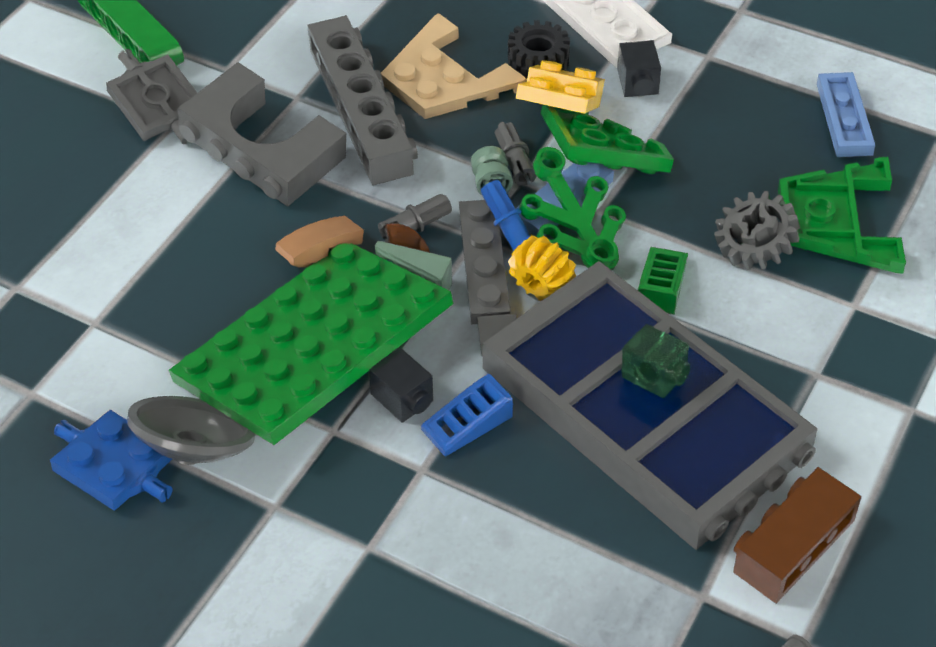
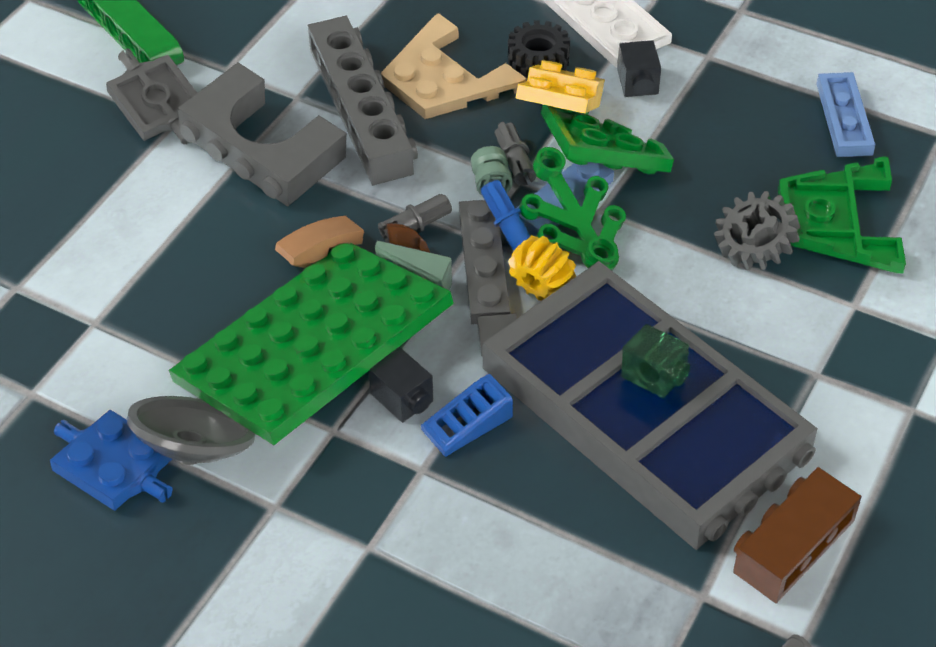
green slope [638,247,688,315] -> none

